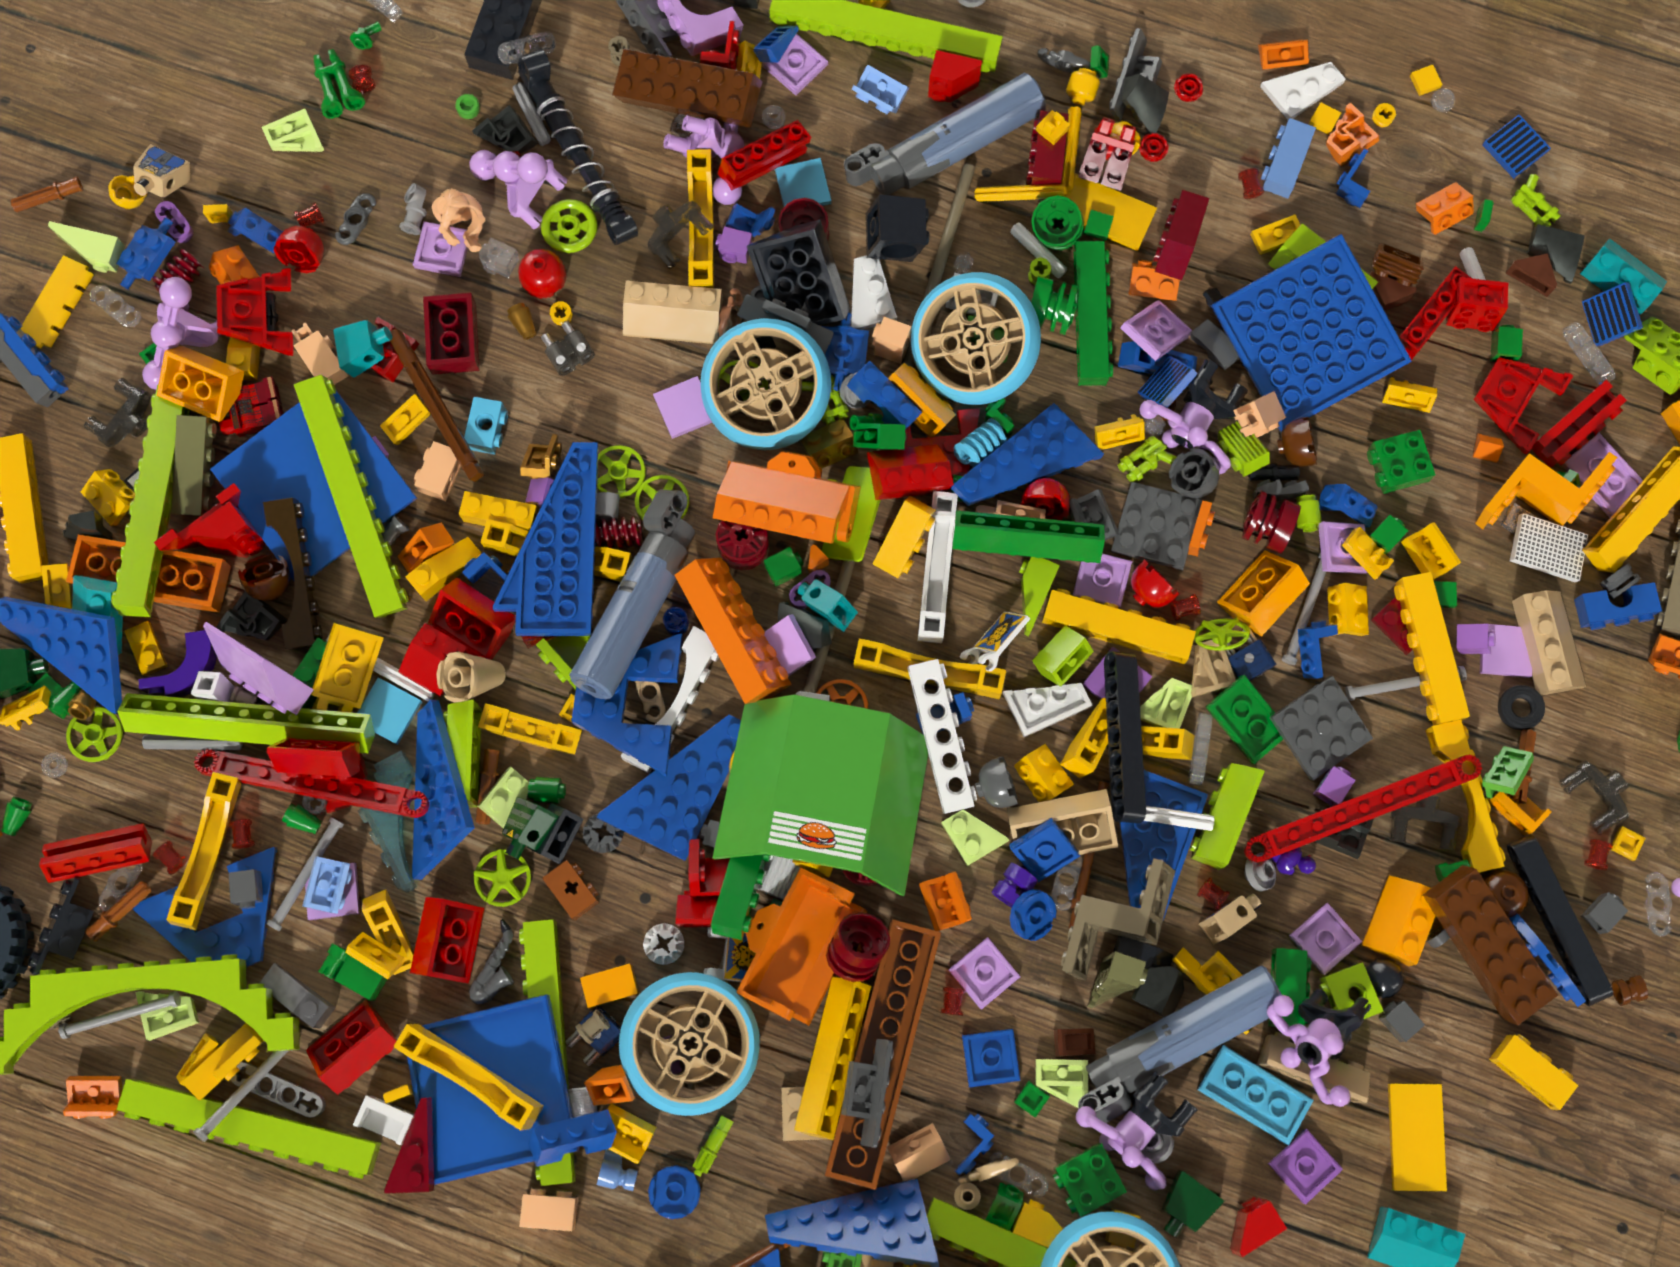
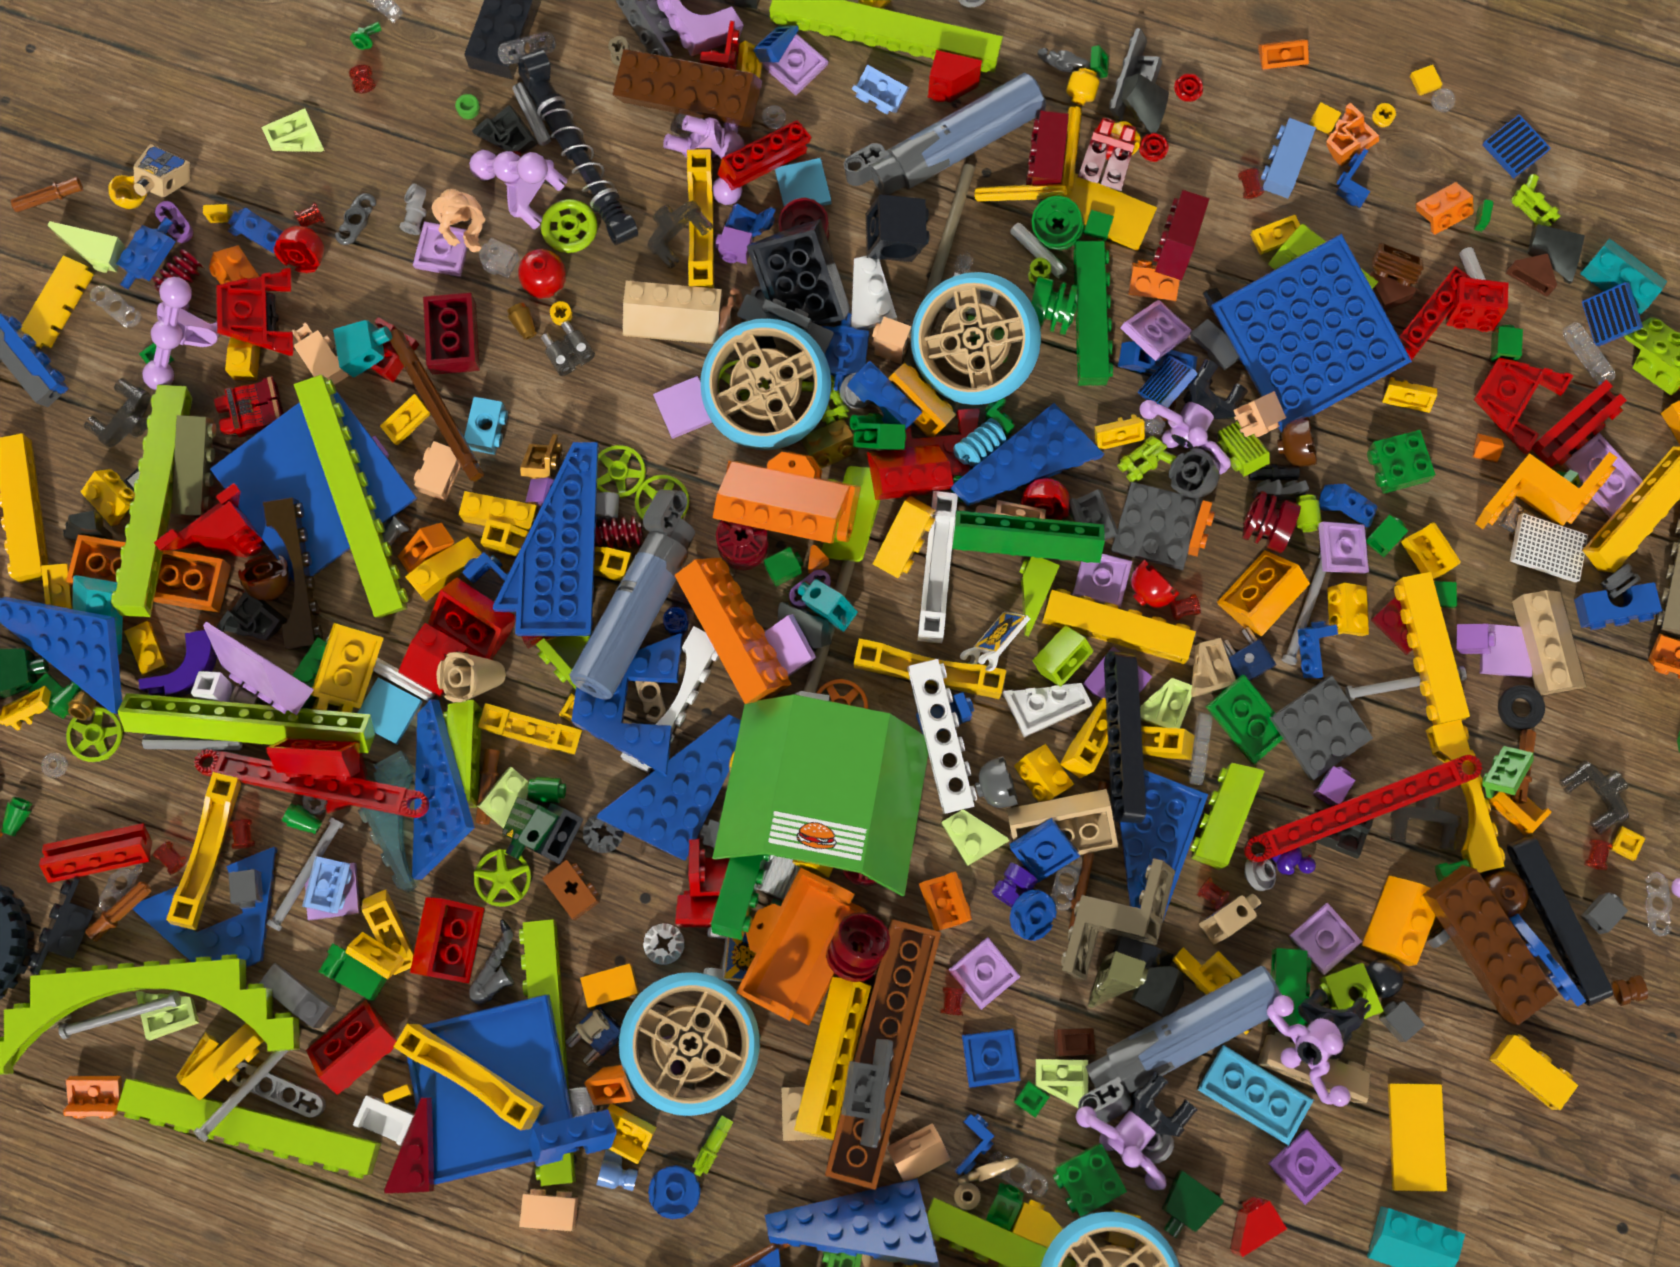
light orange slope [157,346,244,422] -> none
green piece [313,49,365,119] -> none
yellow tile [1036,110,1070,145] -> none
white axle [1144,806,1215,831] -> none
lime wheel [1194,617,1250,651] -> none
white wing [1260,62,1346,120] -> none
yellow plate [1342,527,1394,580] -> none

